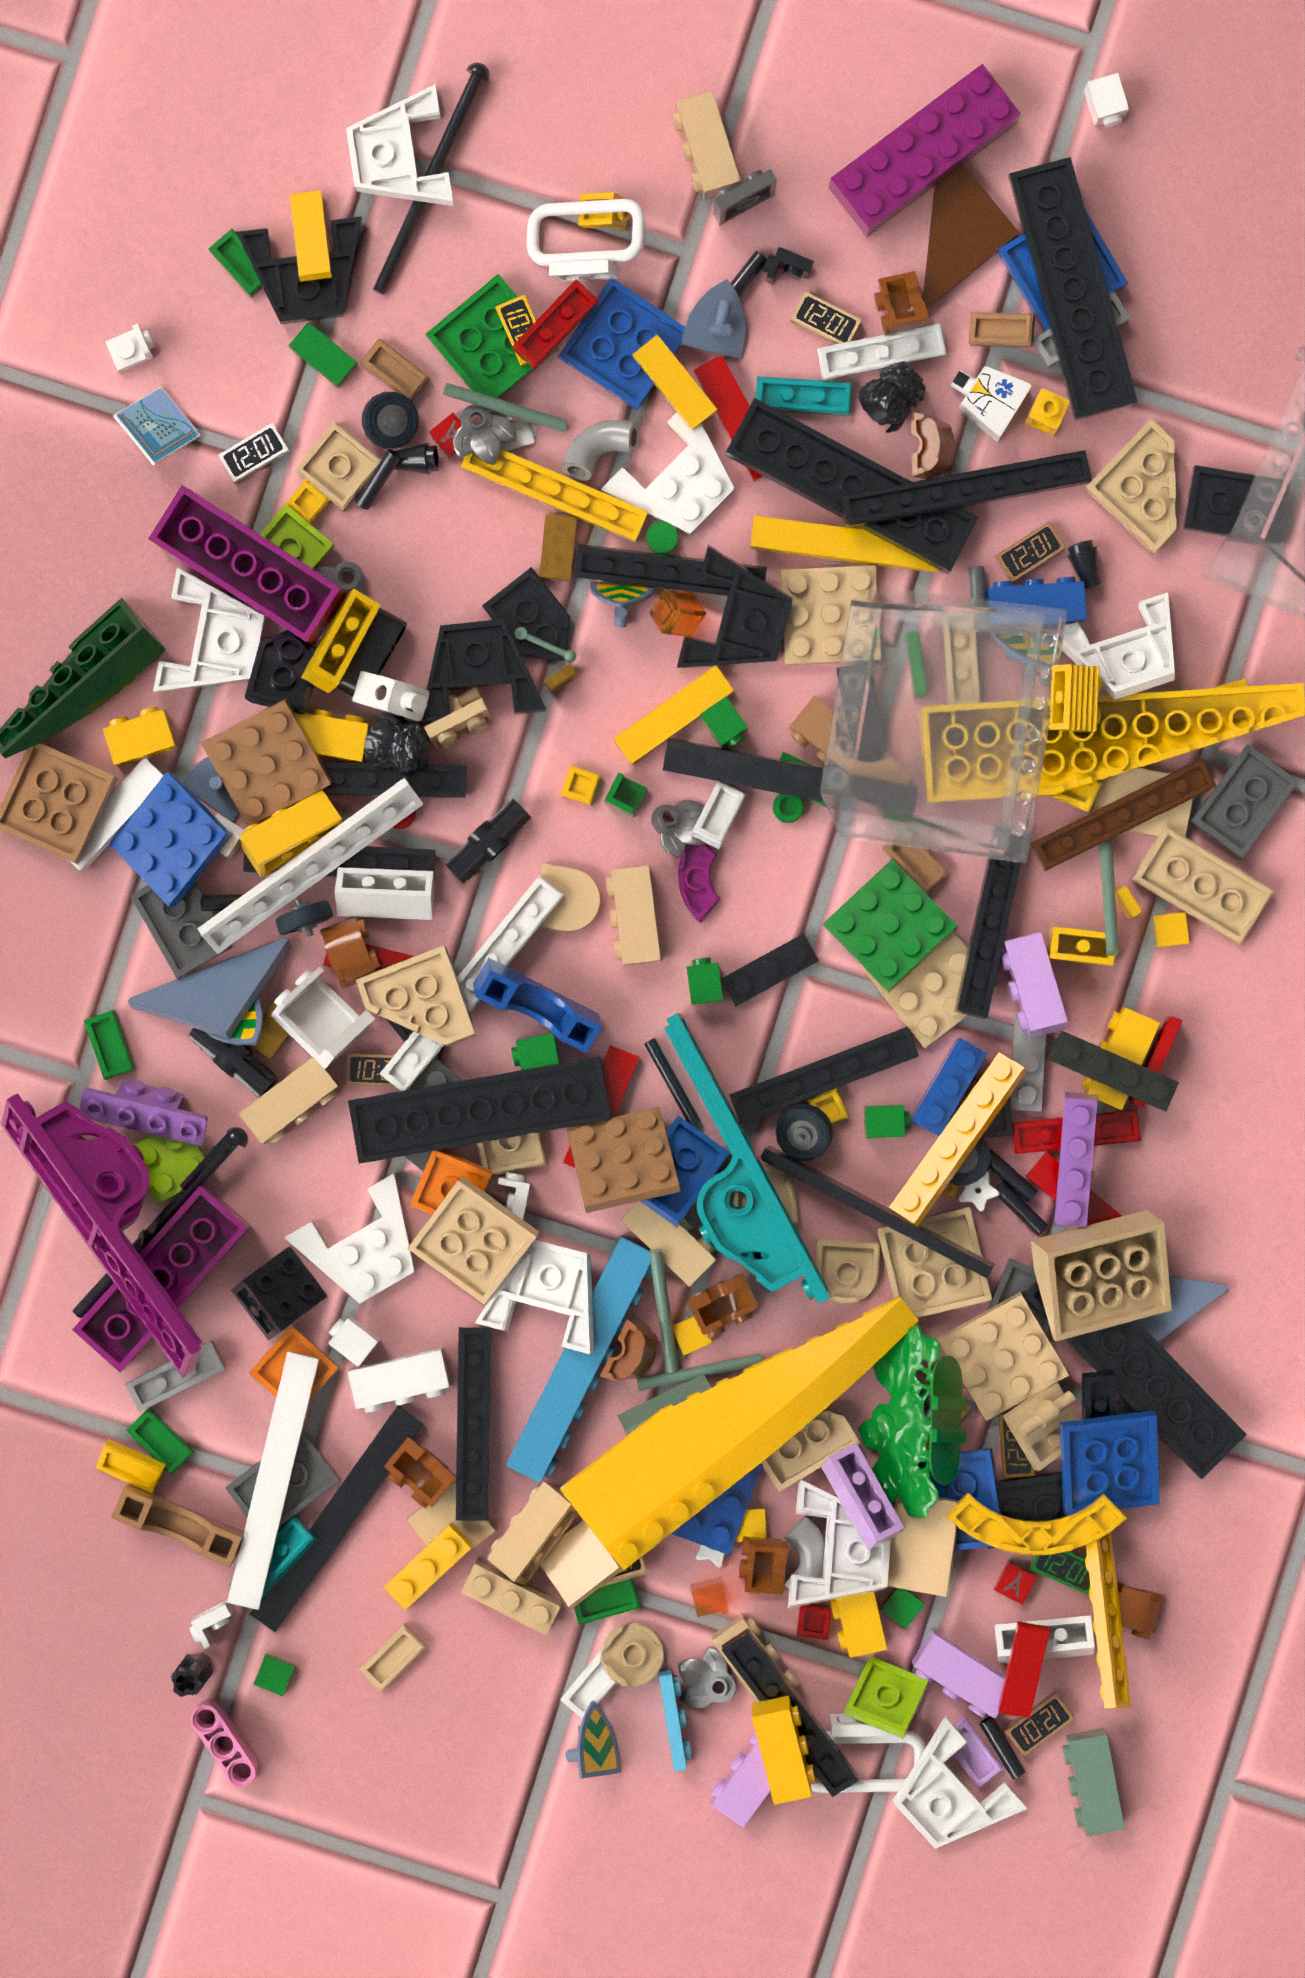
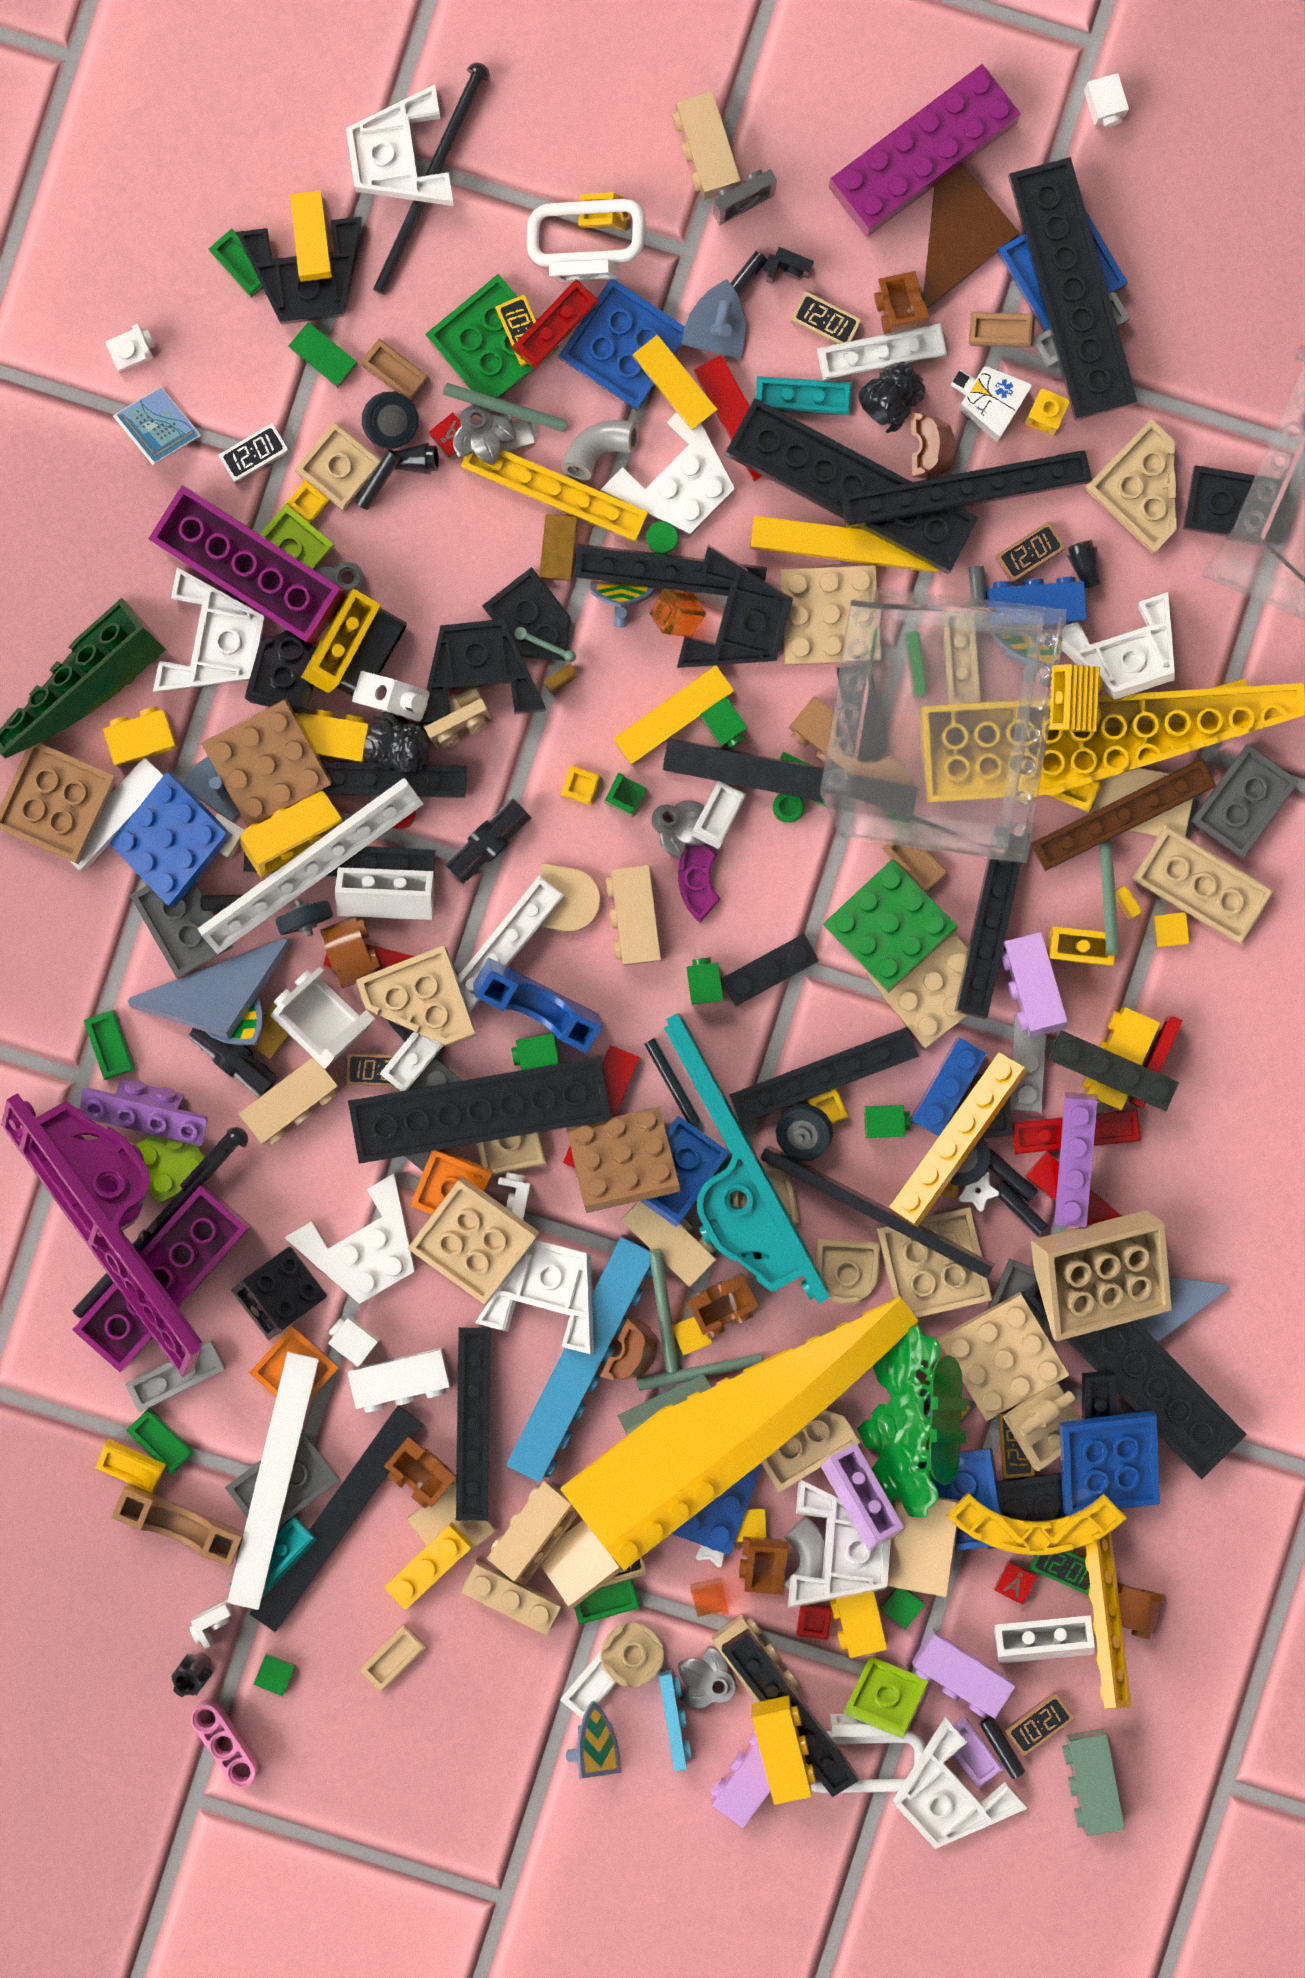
red tile [998,1621,1050,1718] -> none

